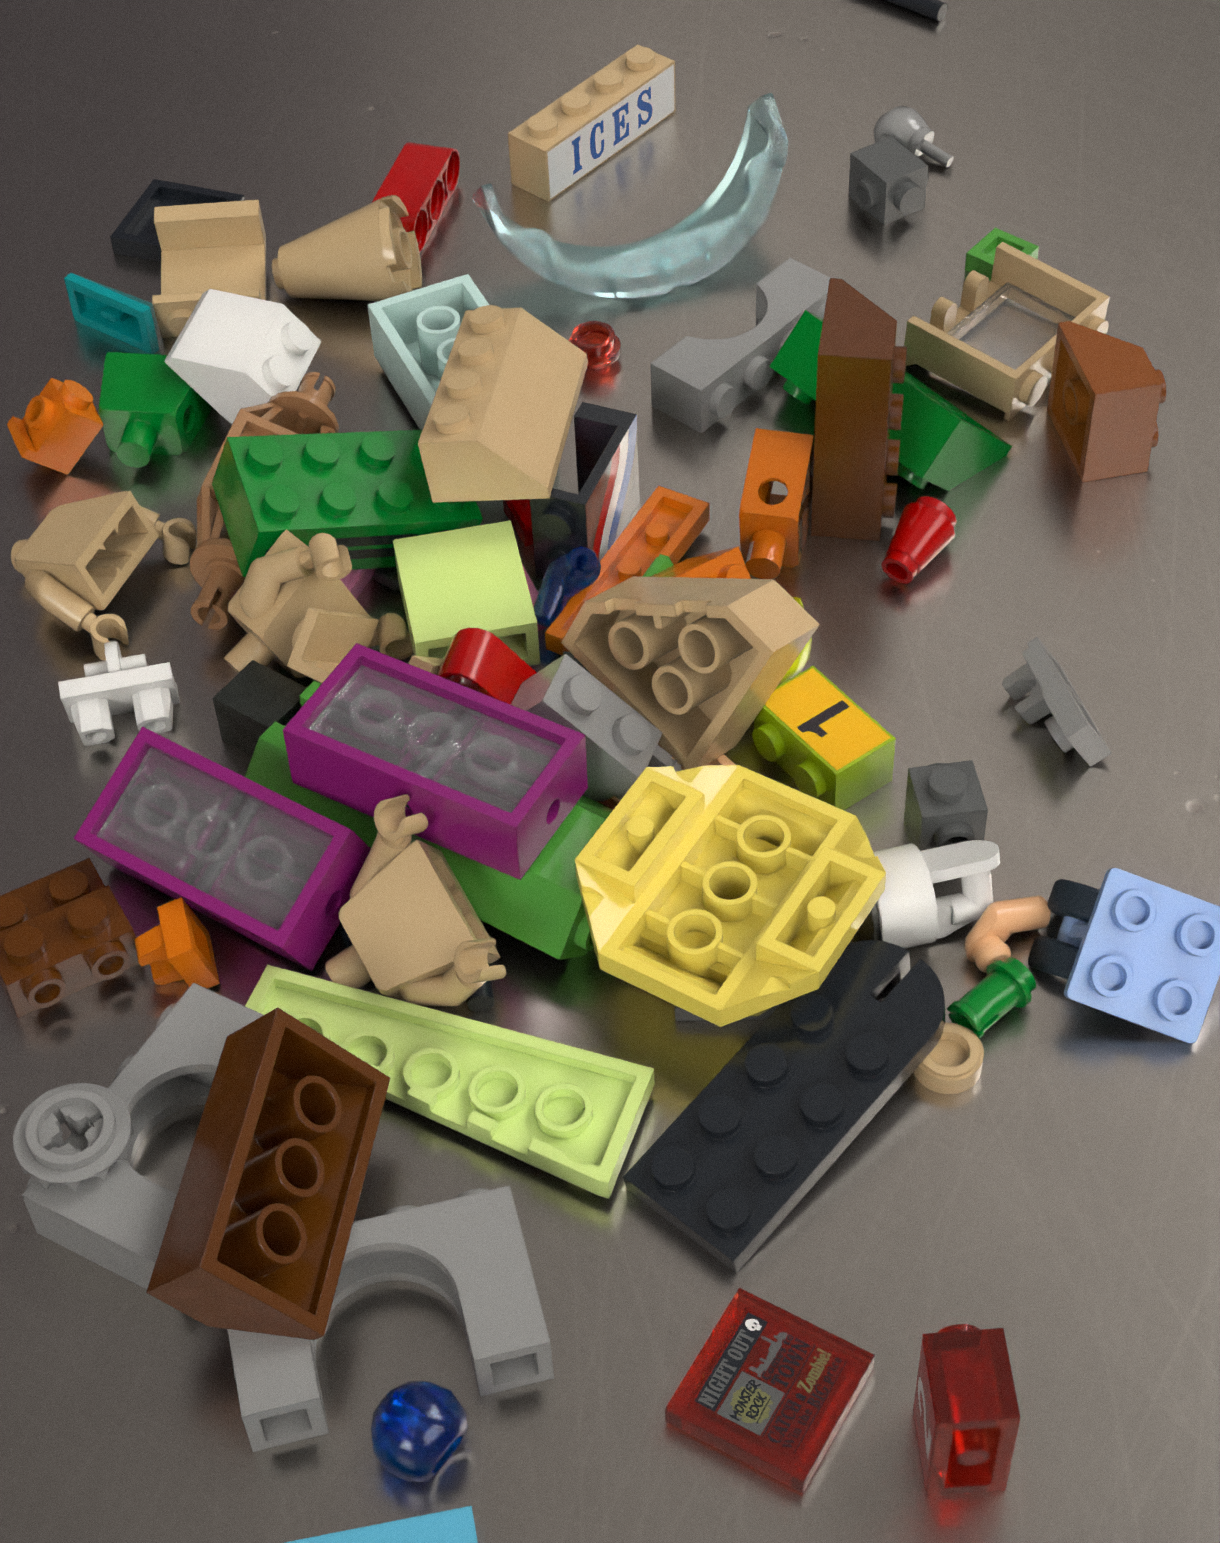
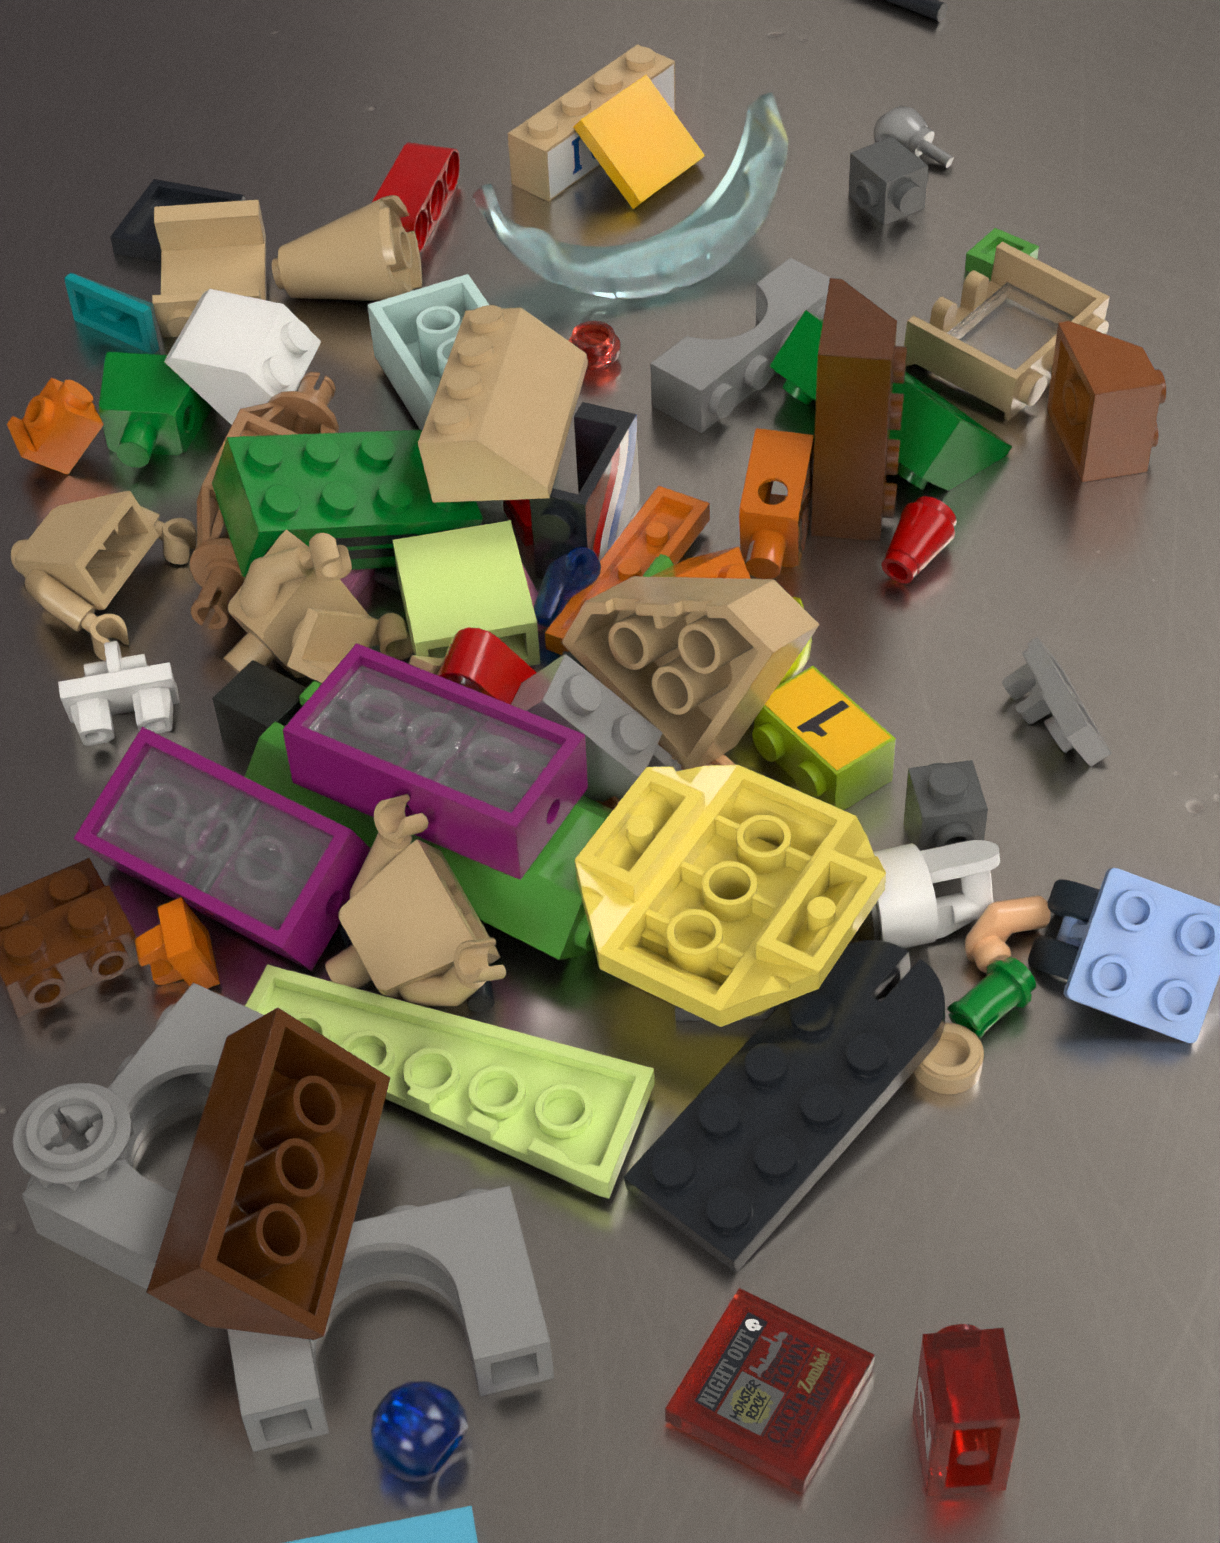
none -> yellow tile [573,74,705,209]

